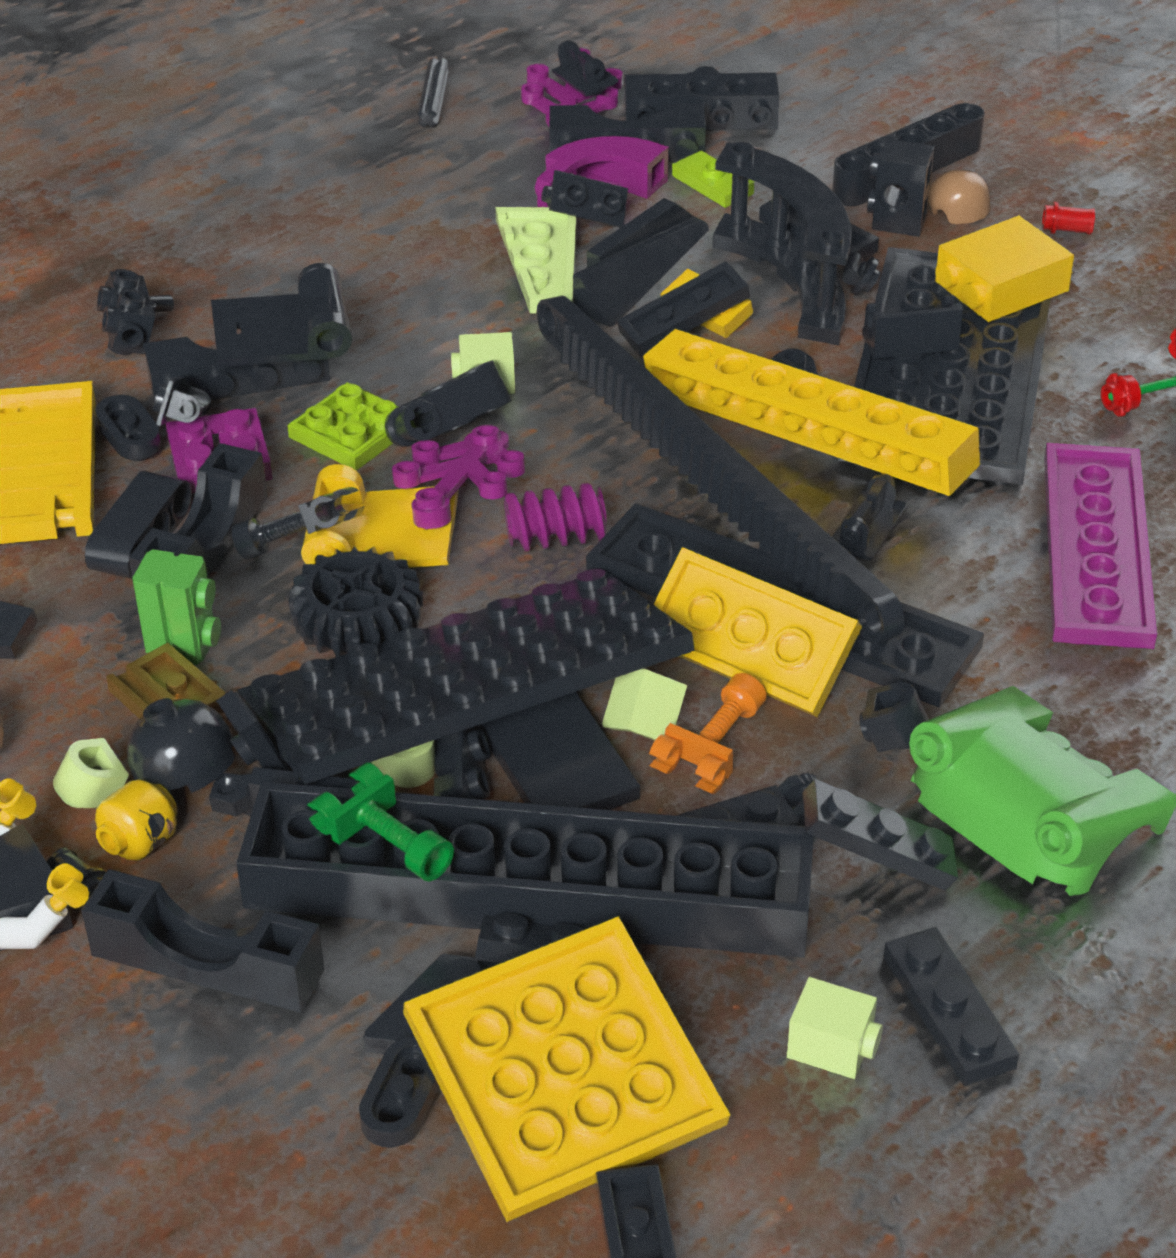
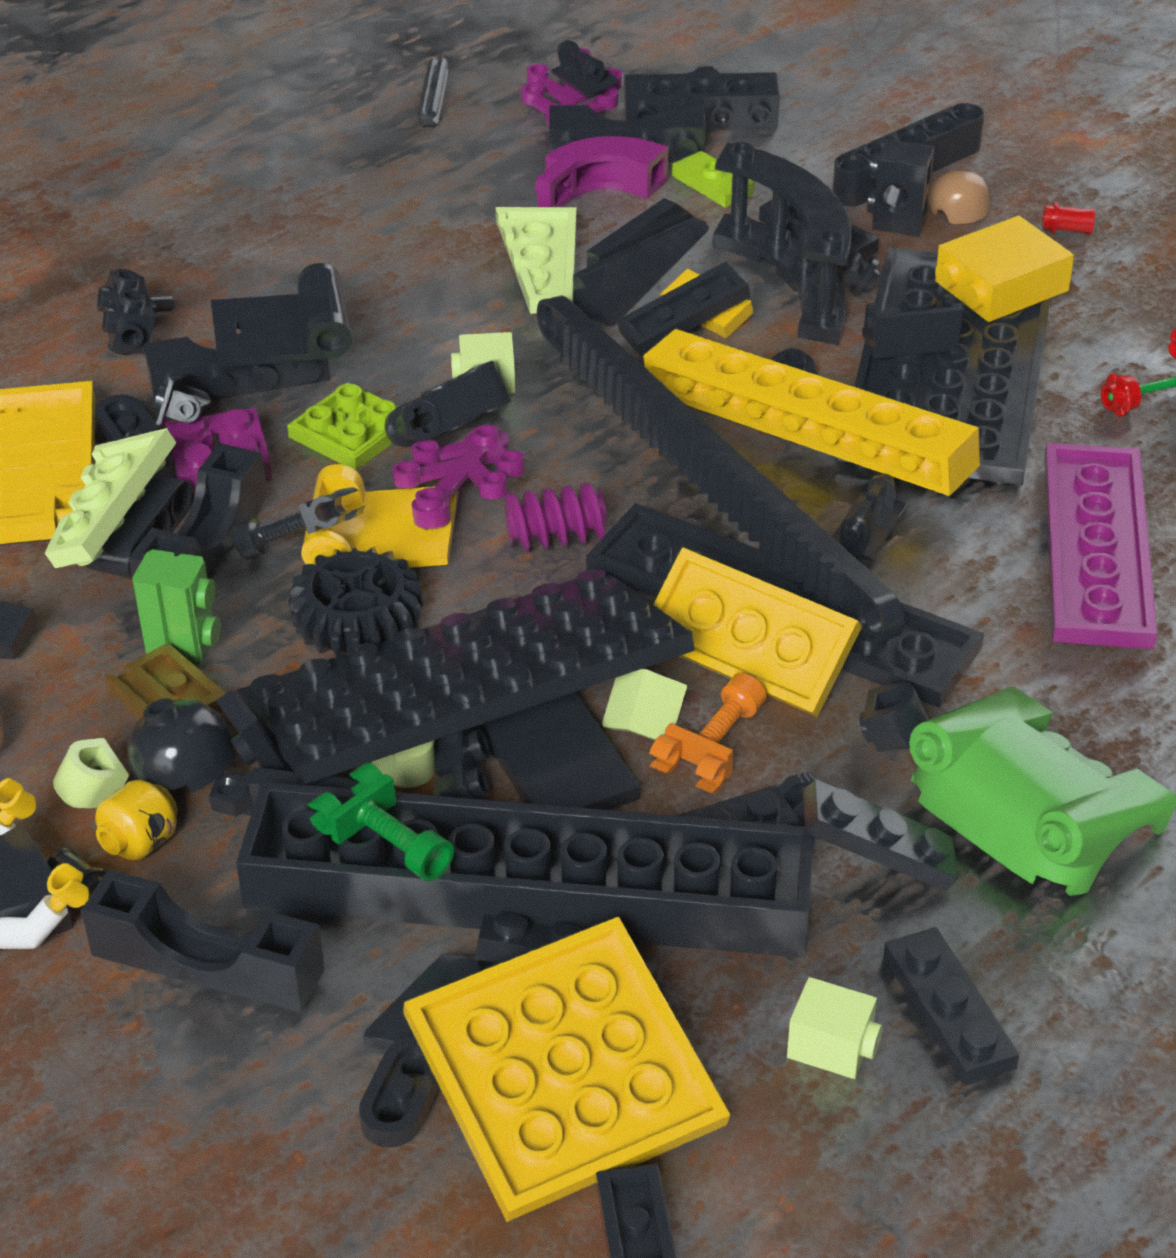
black hinge [541,170,628,228] -> none
none -> yellowish green wing [45,428,176,568]

